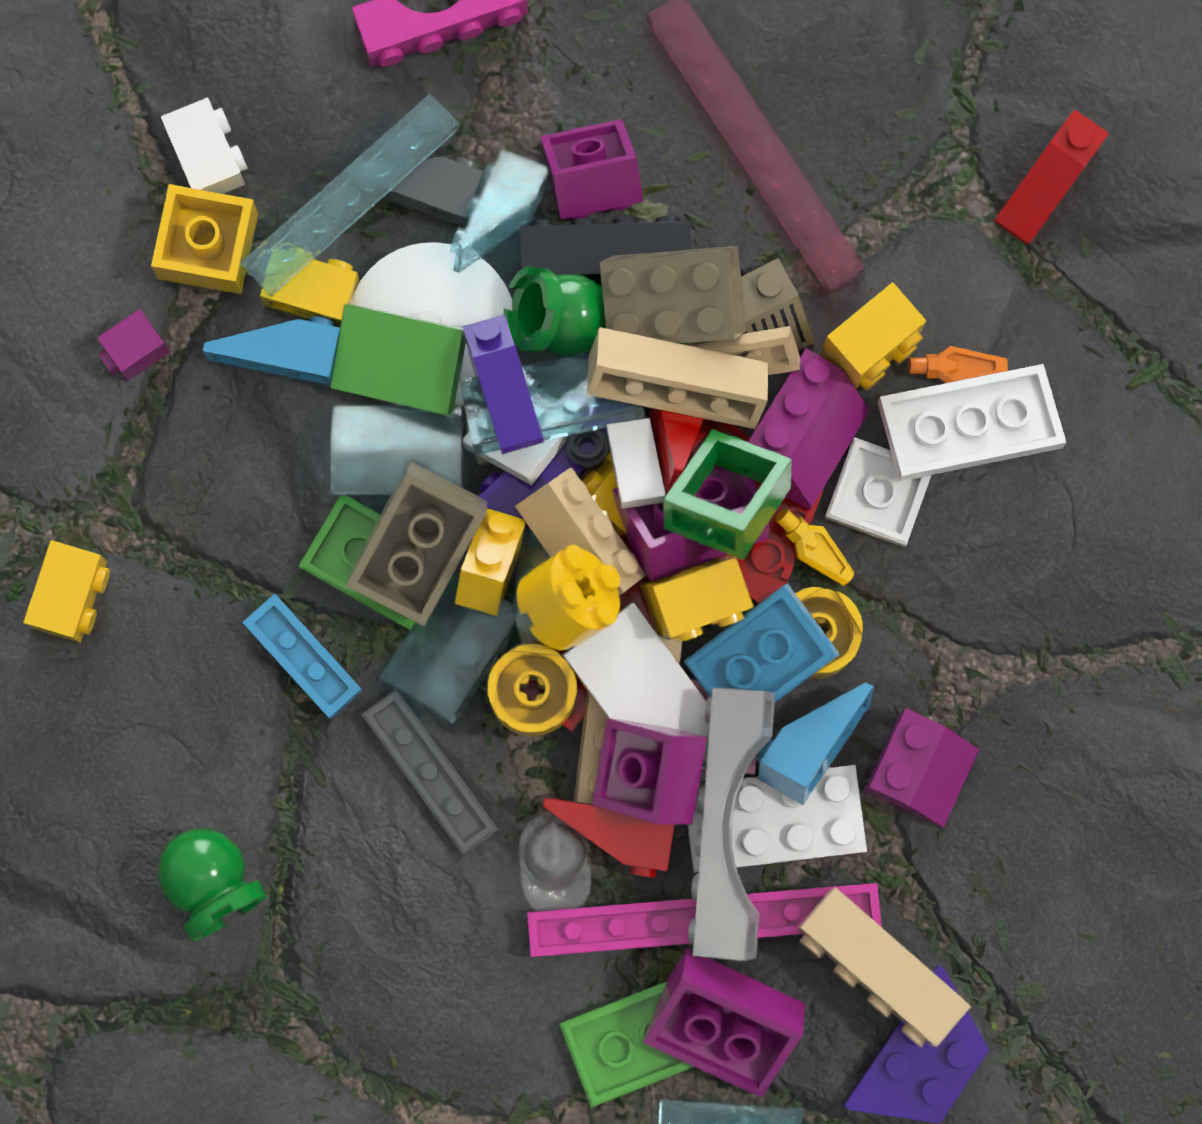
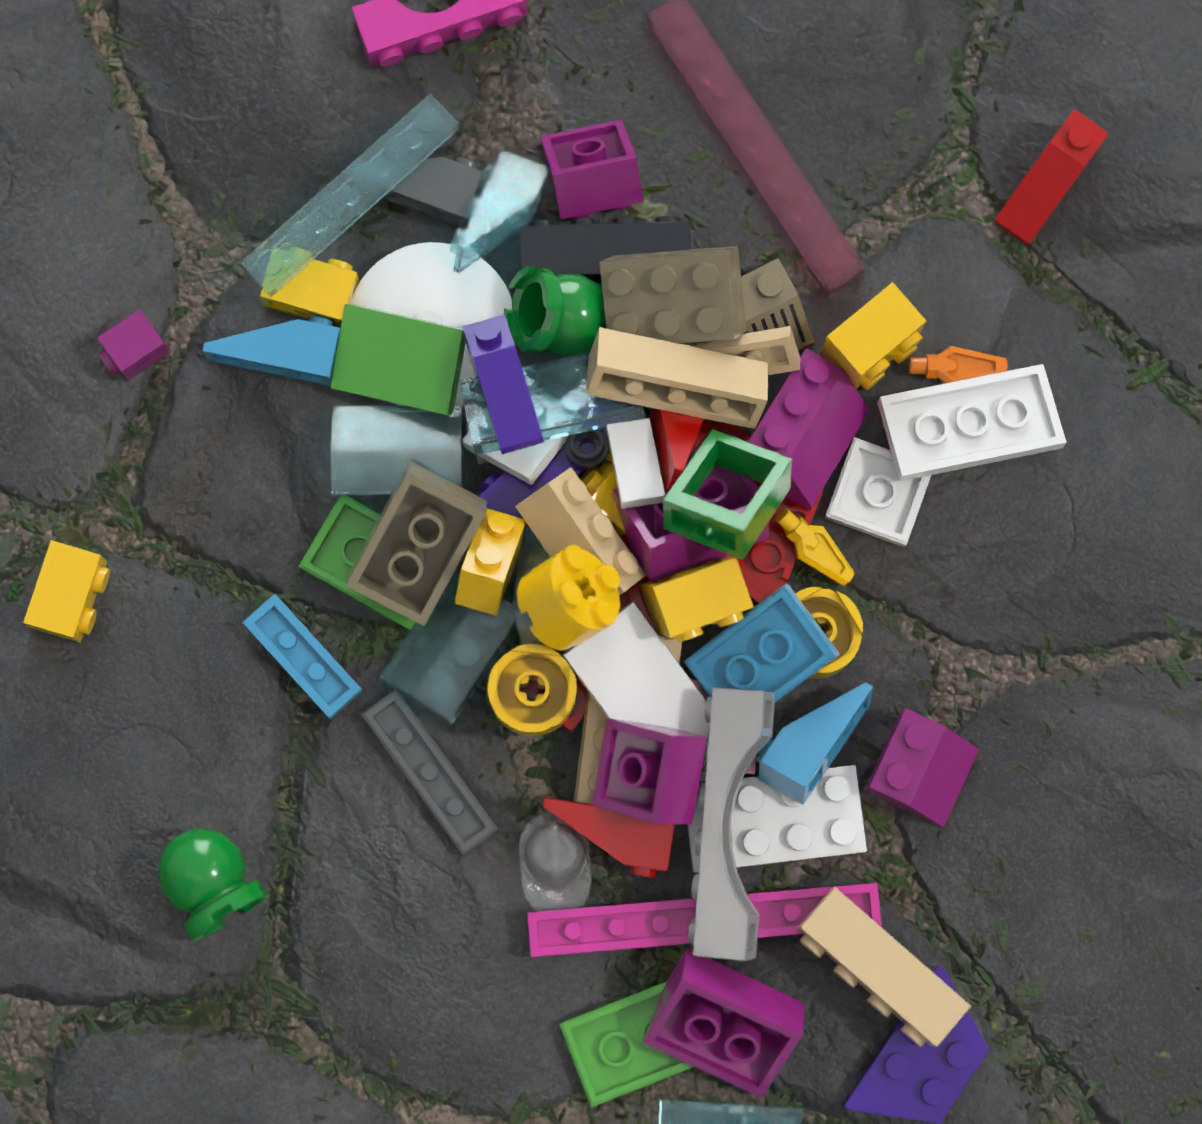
yellow brick [151,184,258,294] -> none
white brick [161,97,248,194] -> none

